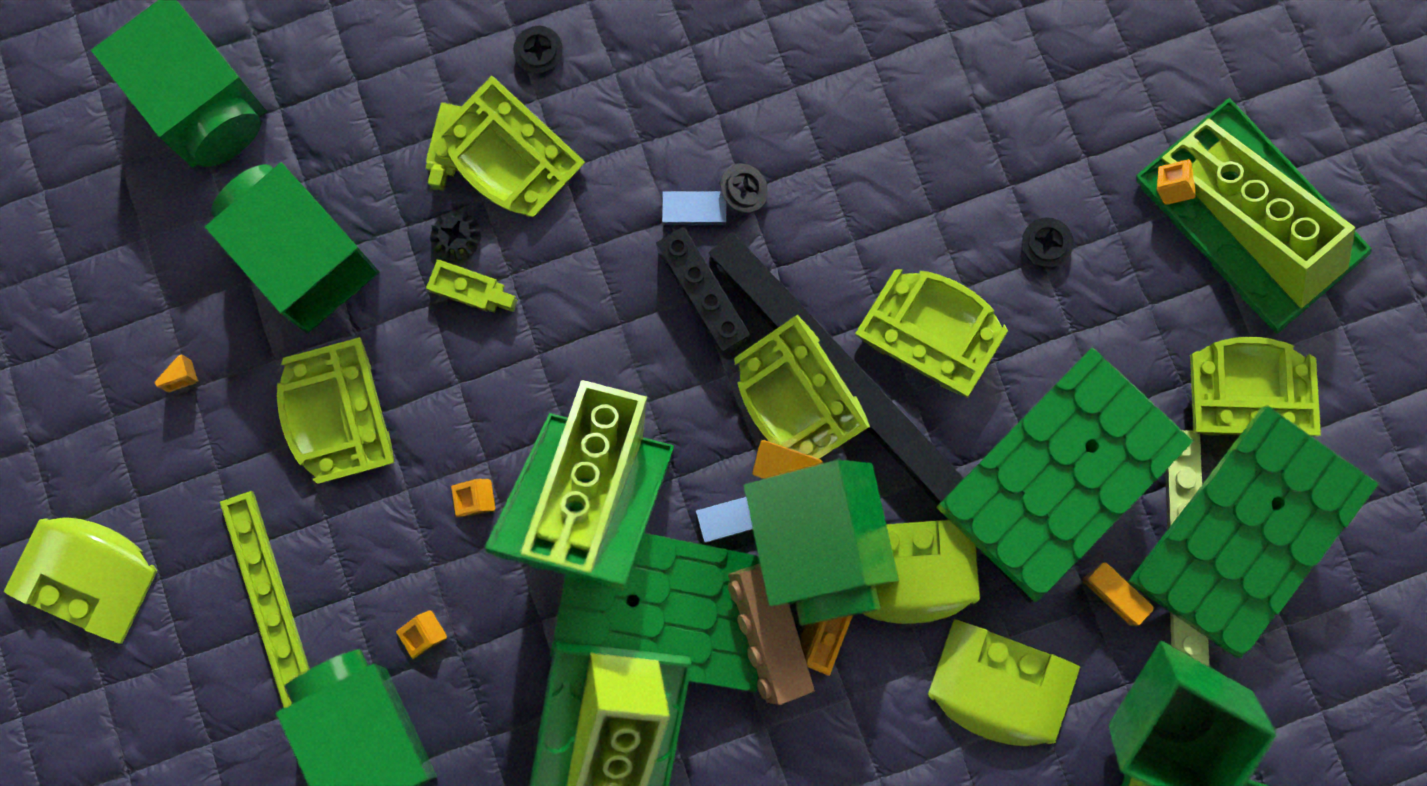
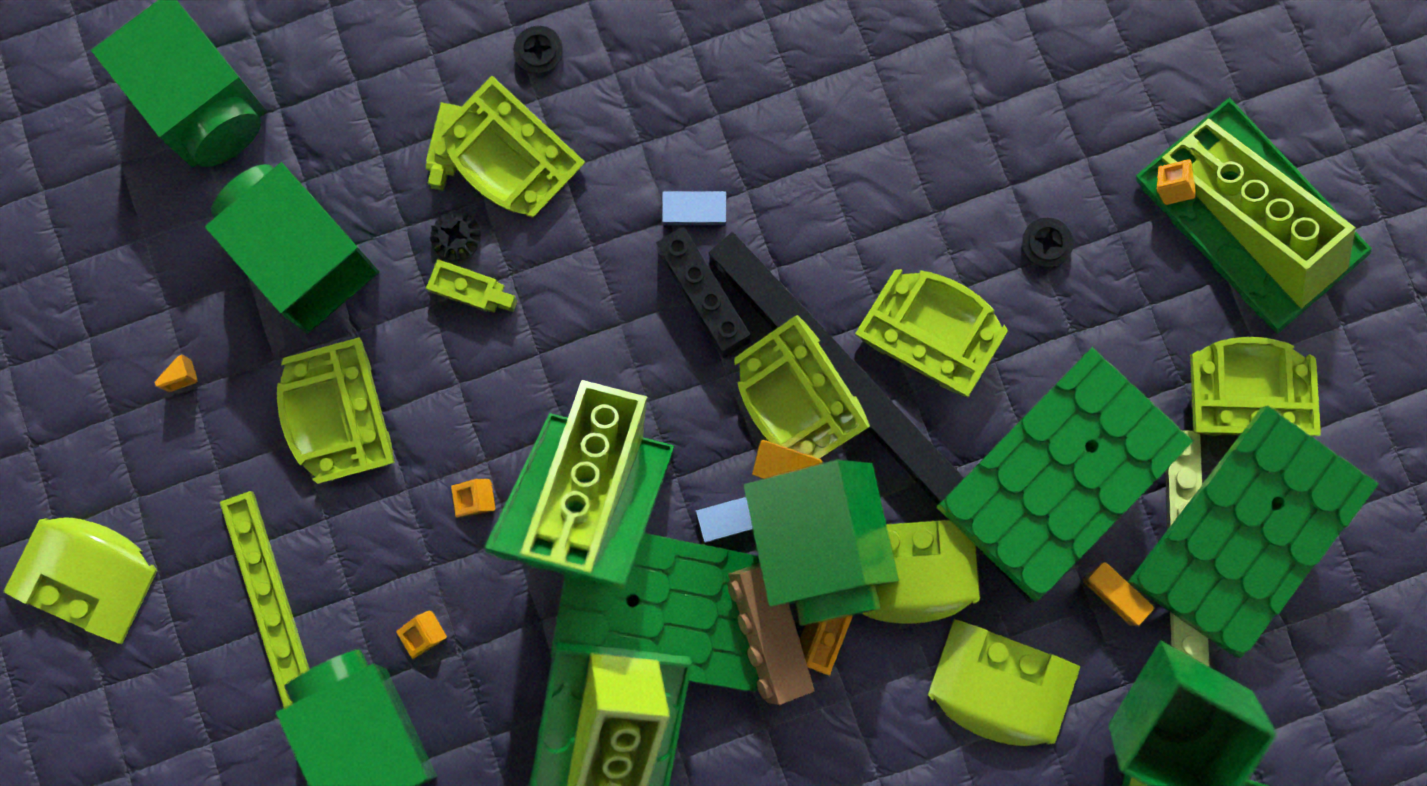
black gear [718,164,768,214] -> none

